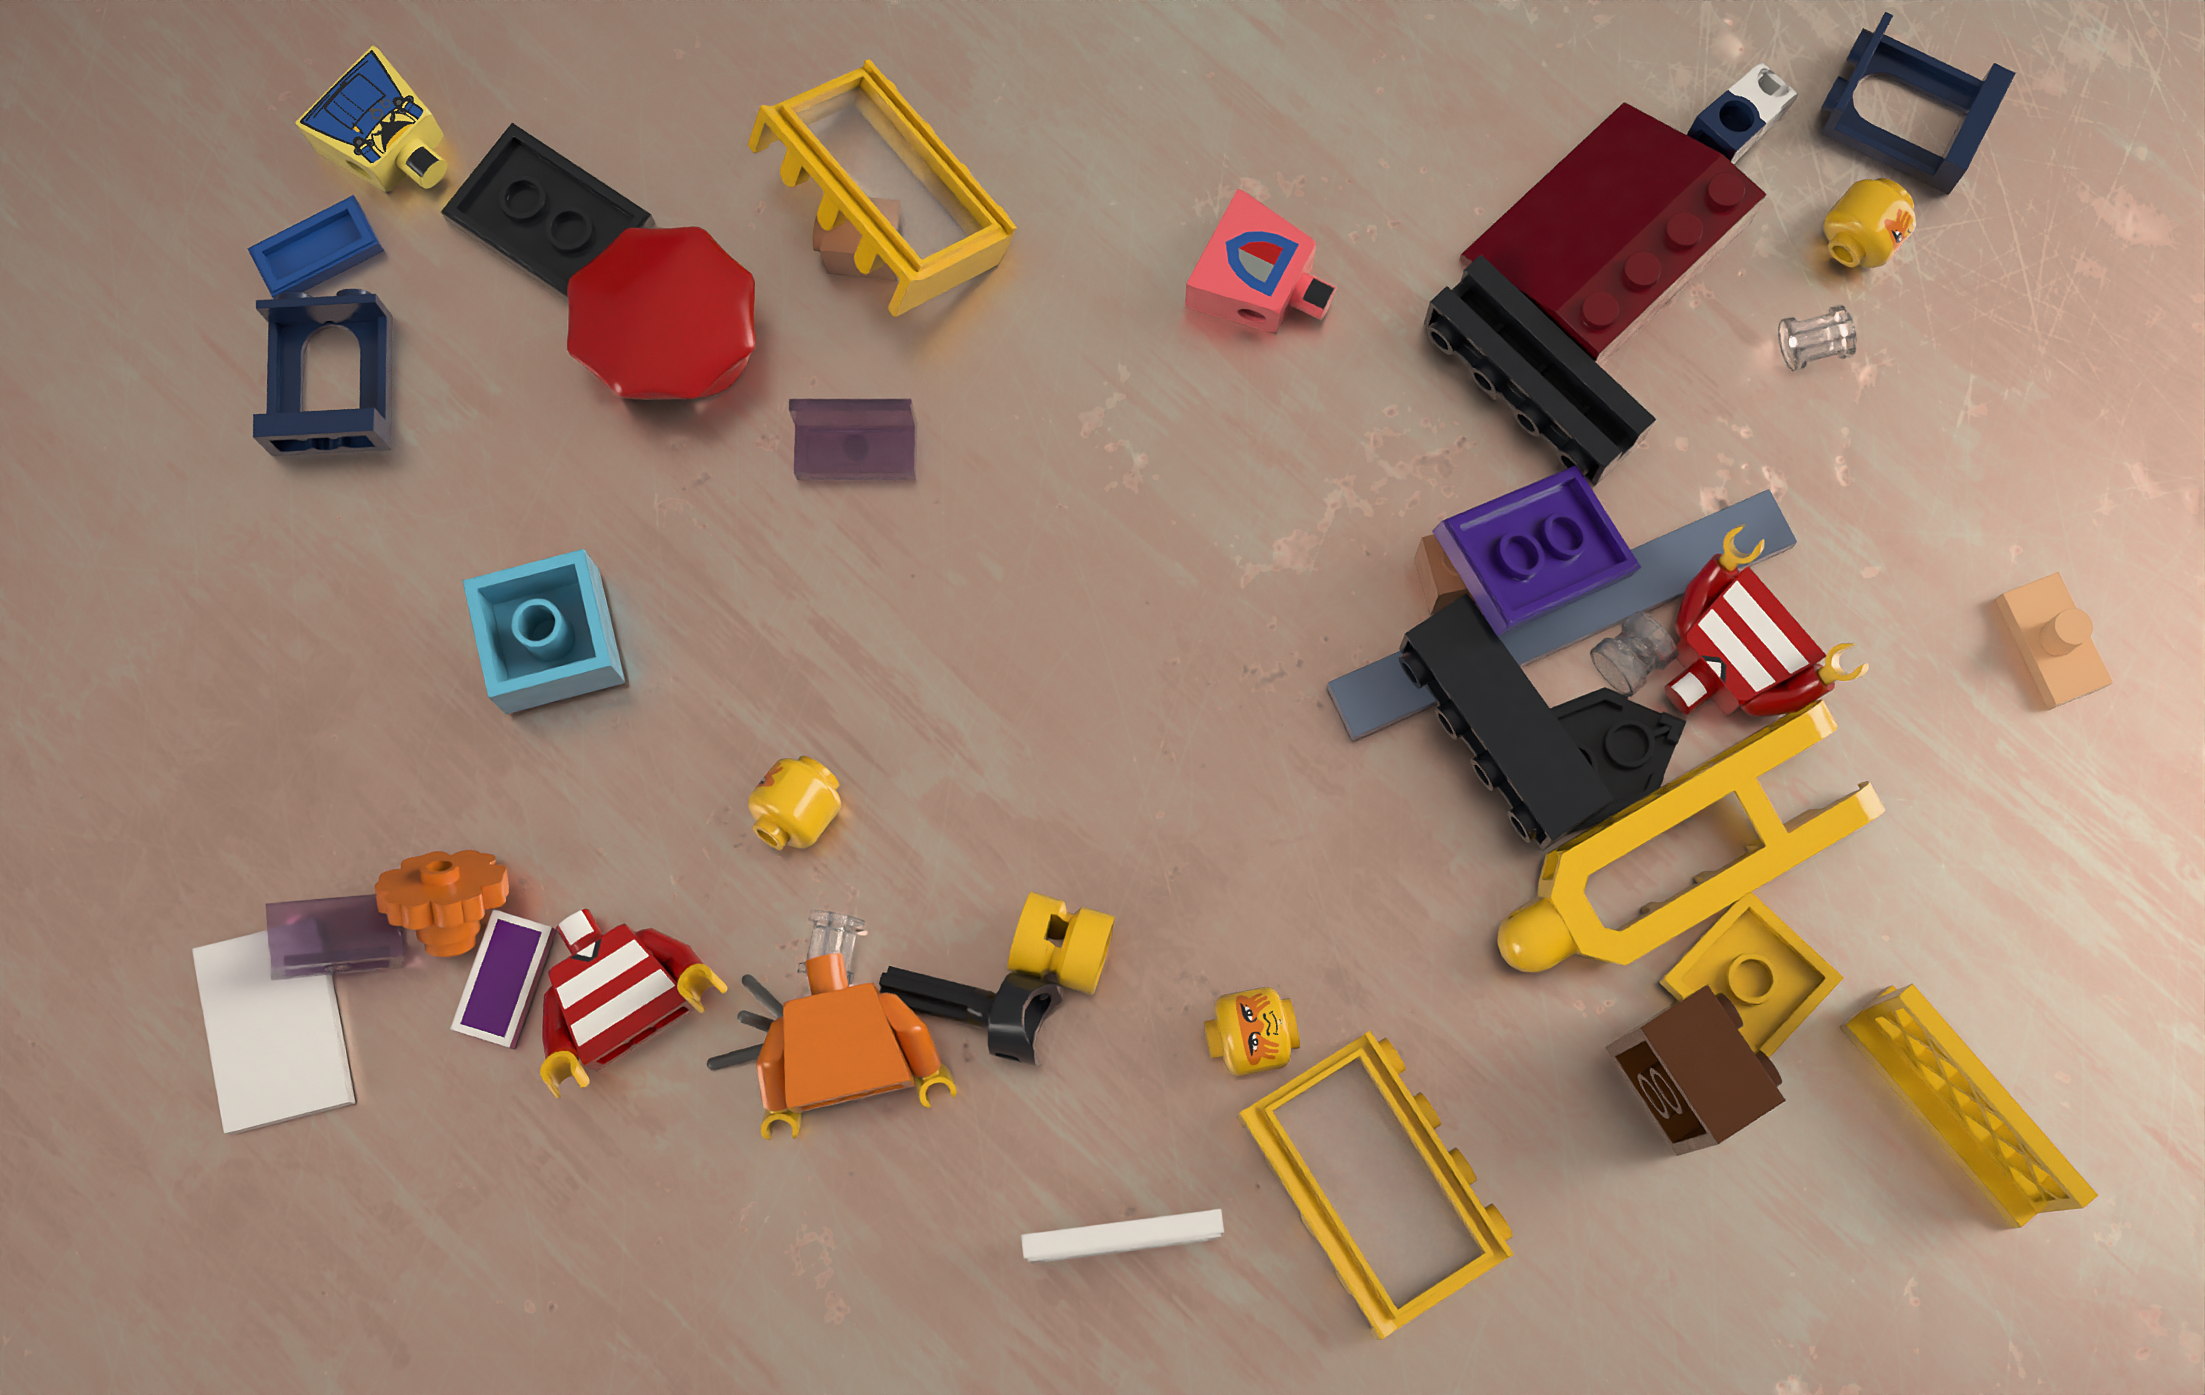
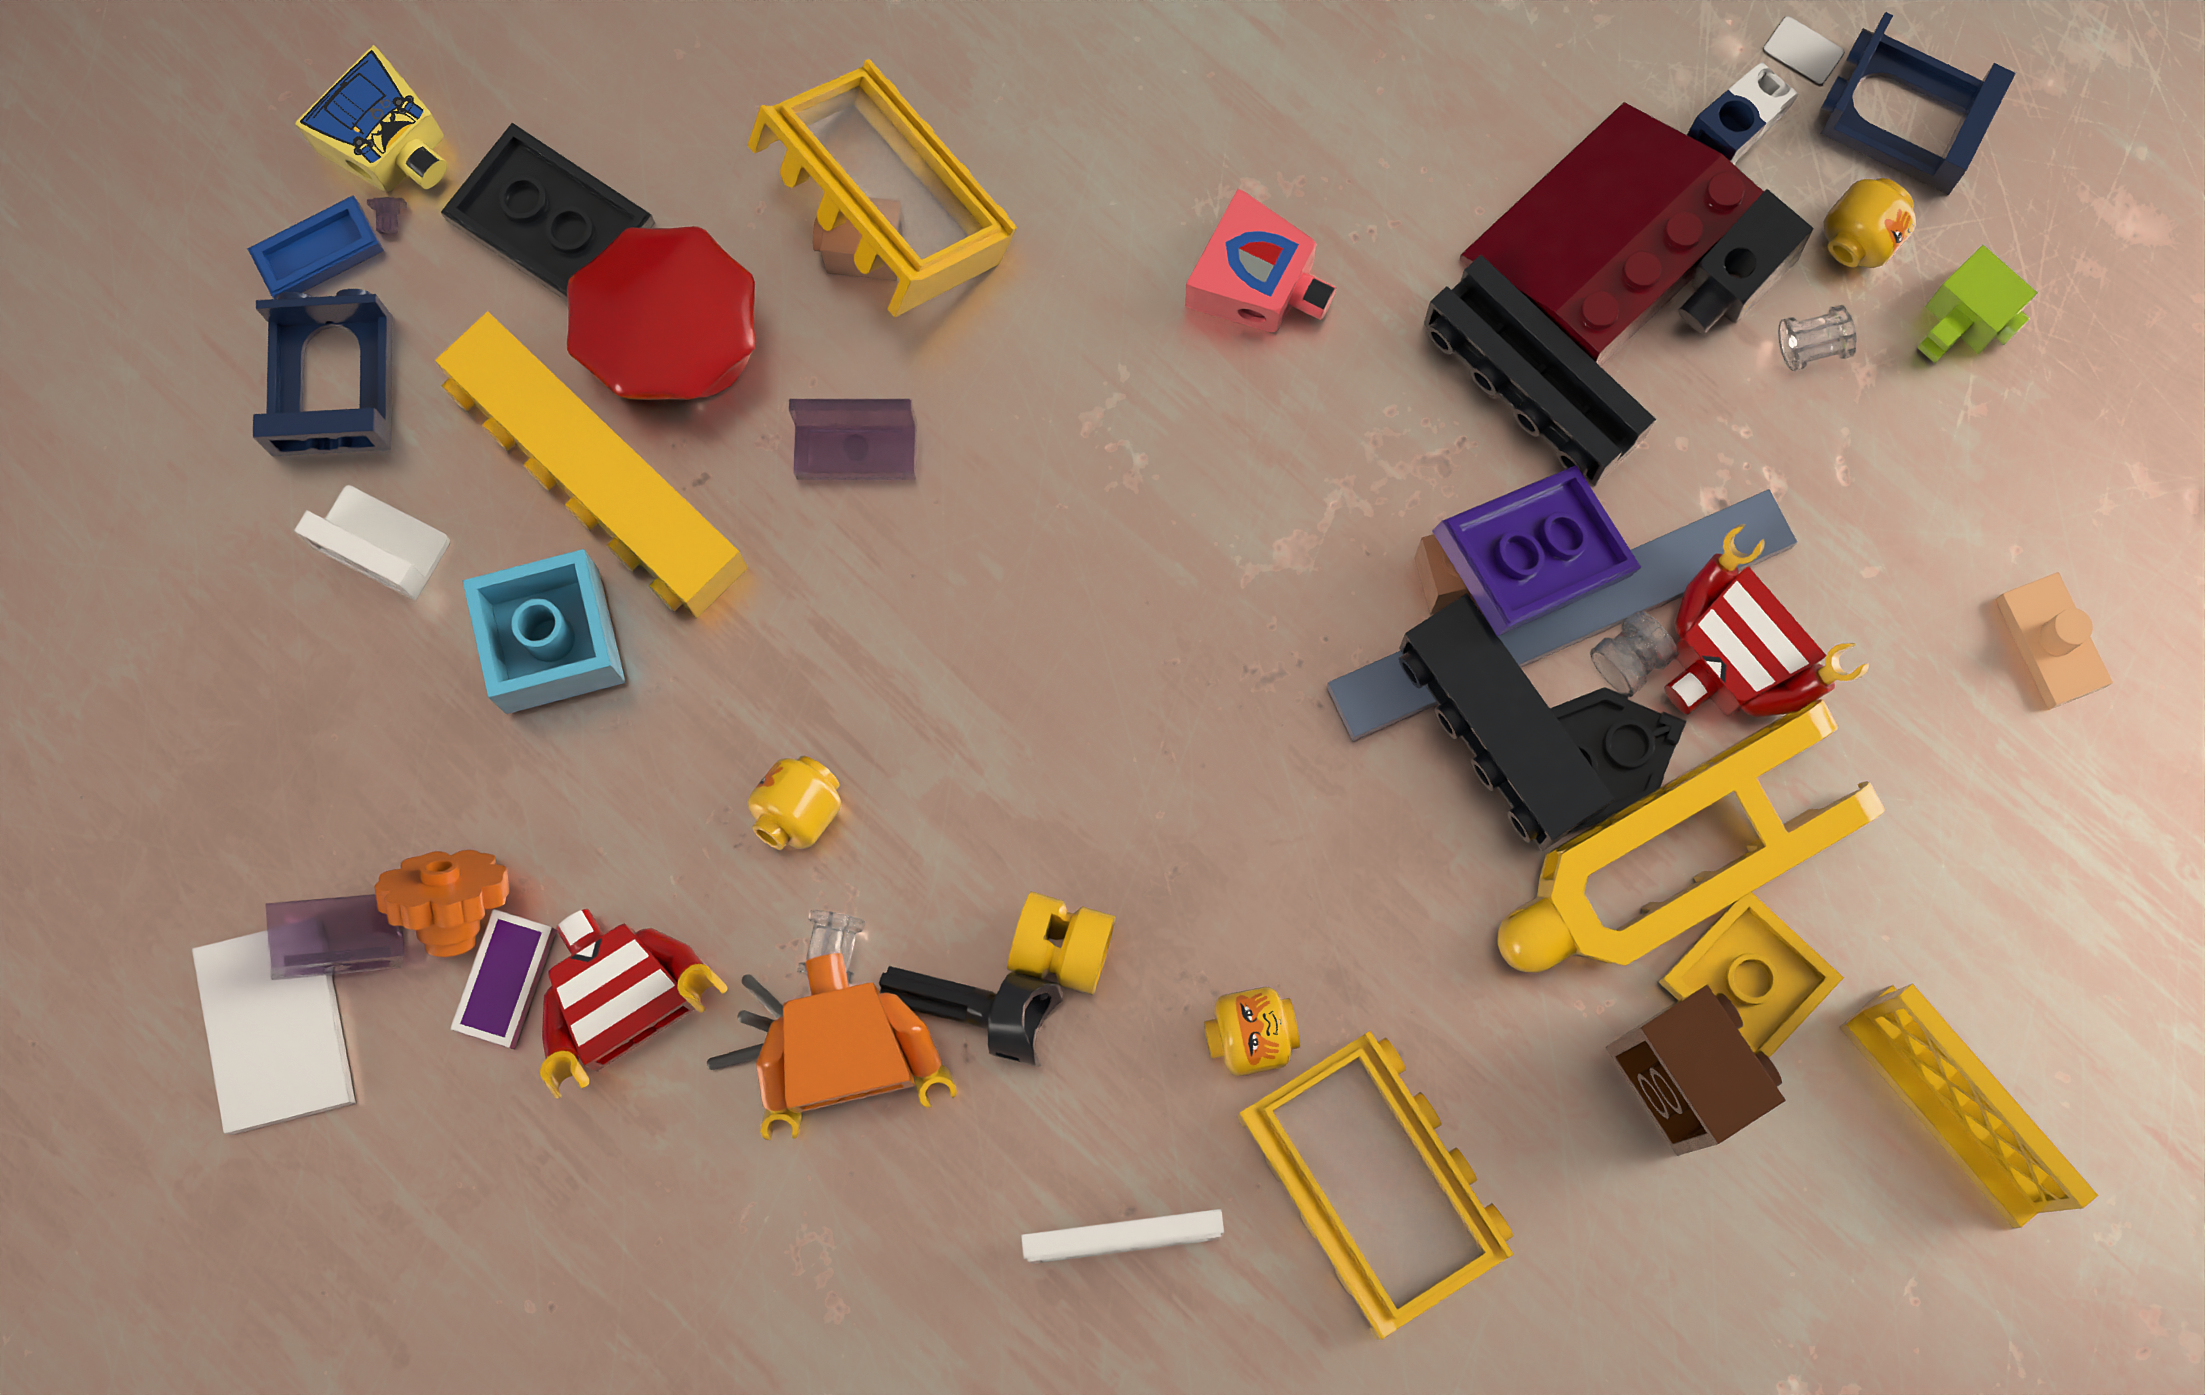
none -> white panel [294,485,450,601]
none -> piece [367,197,407,234]
none -> yellow brick [435,311,748,619]
none -> black torso [1678,189,1814,334]
none -> white sticker [1763,16,1845,85]
none -> lime brick [1917,245,2038,363]

